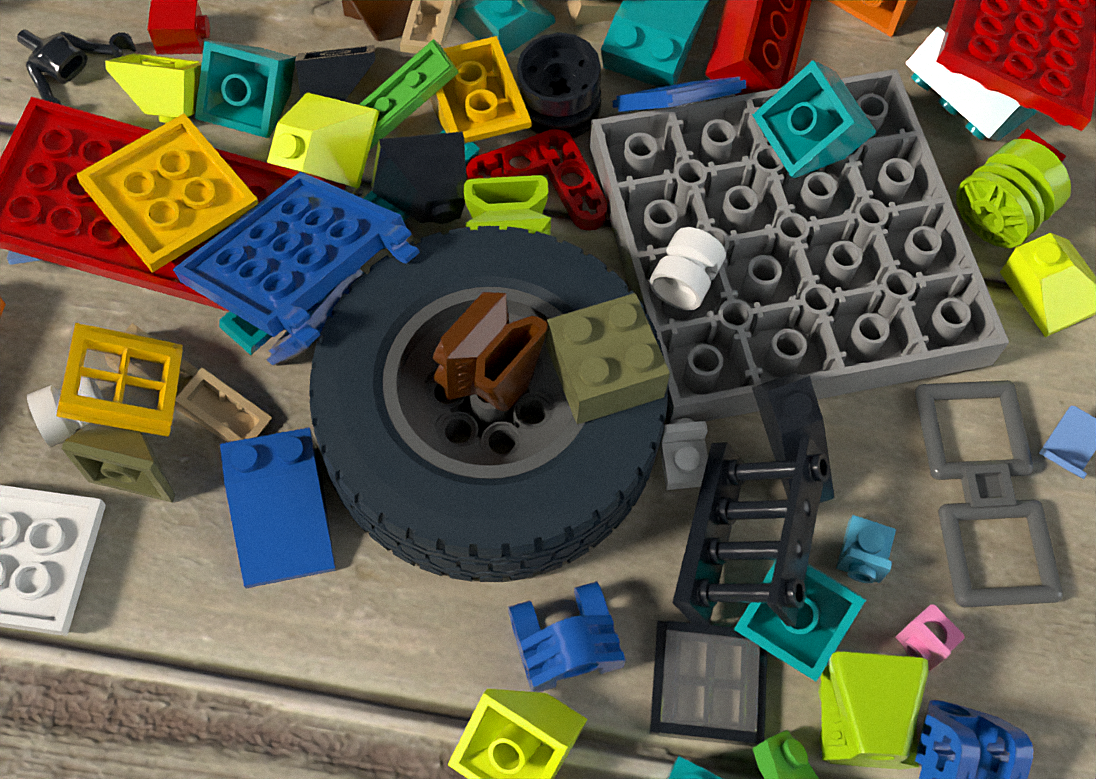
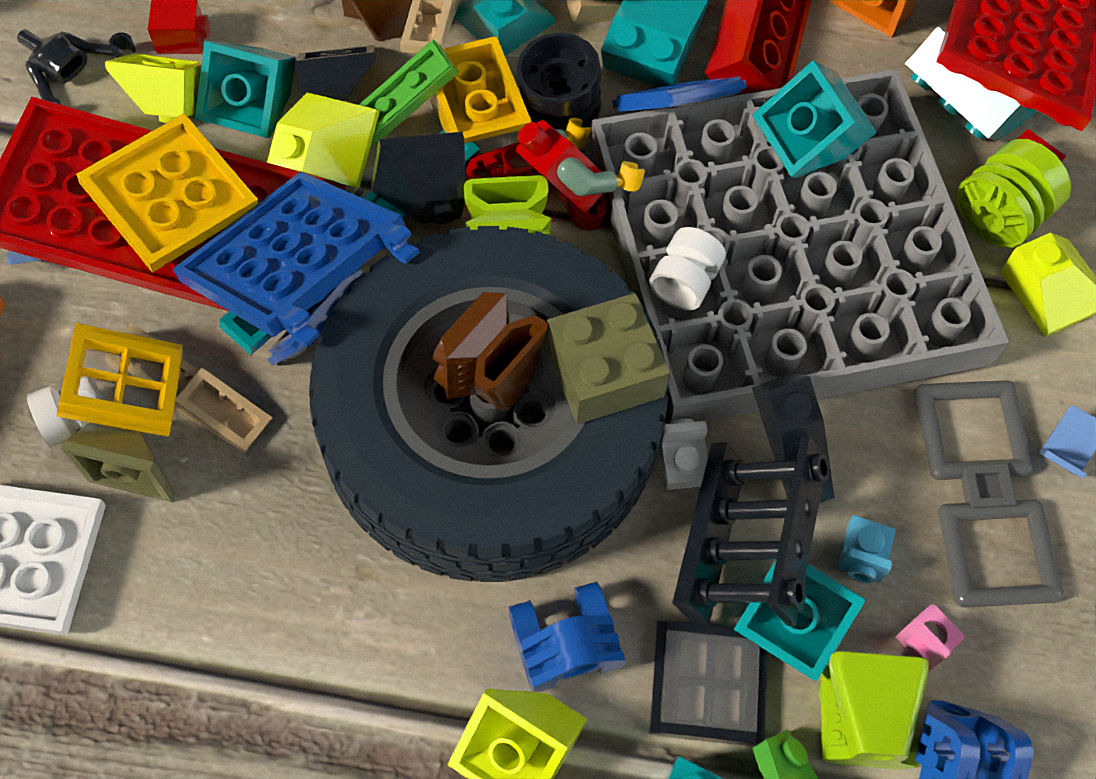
blue slope [220,427,336,588] -> none
none -> torso [516,118,645,213]

